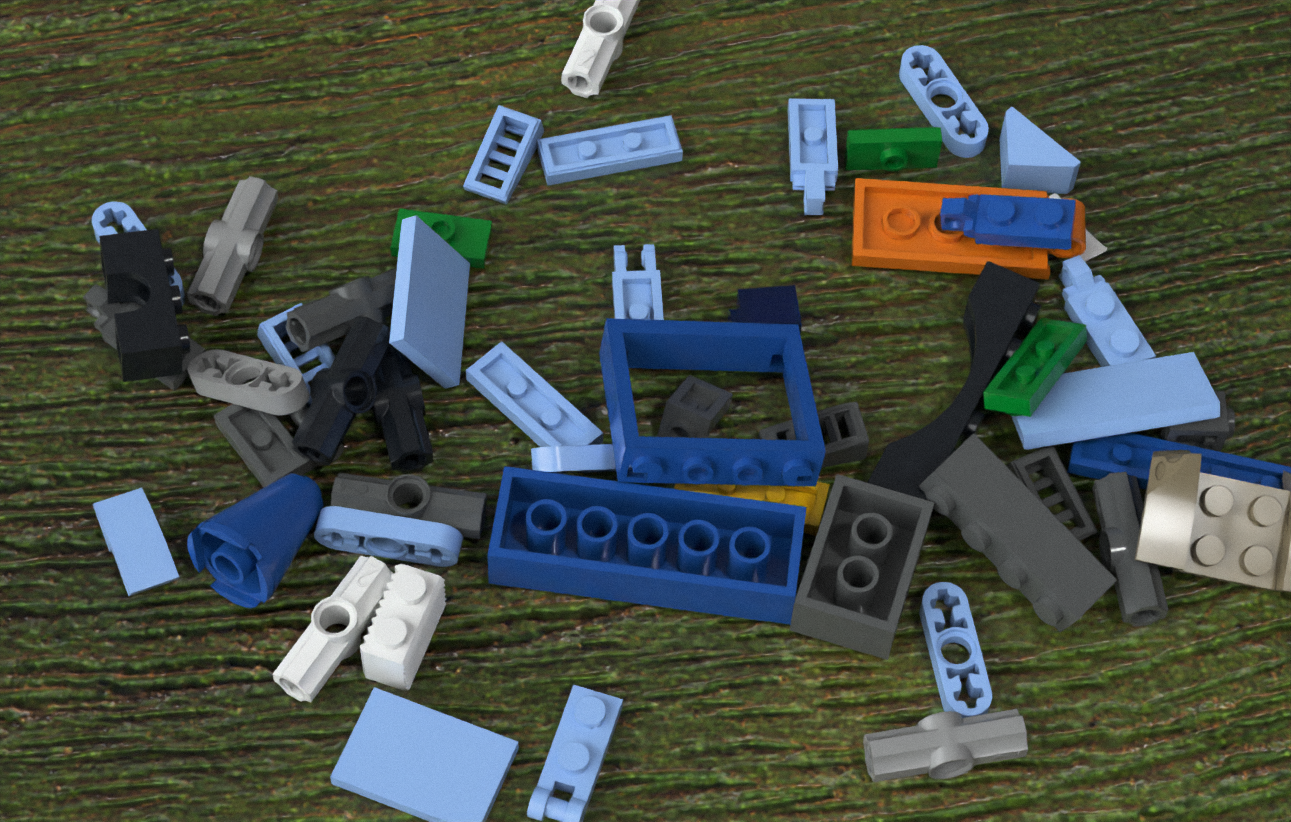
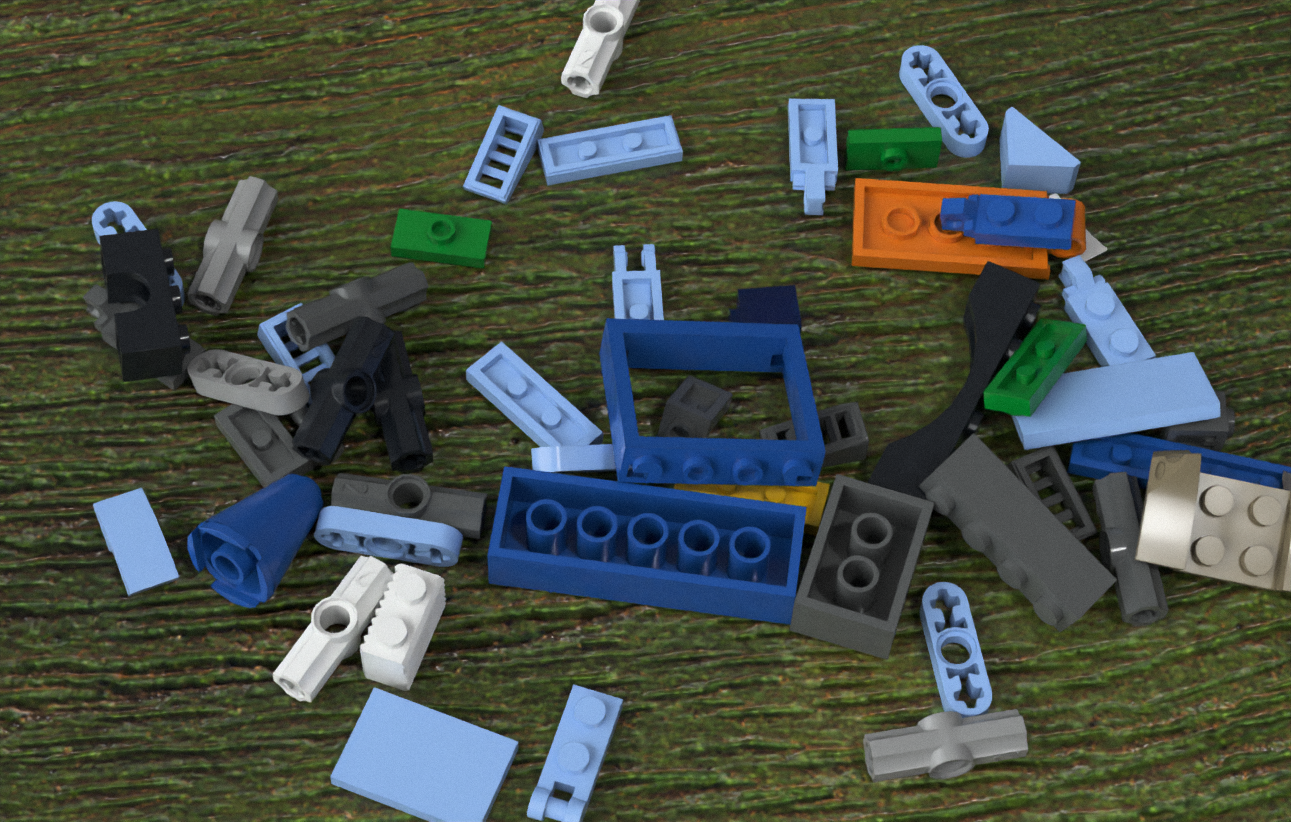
light blue tile [389,215,470,389] -> none

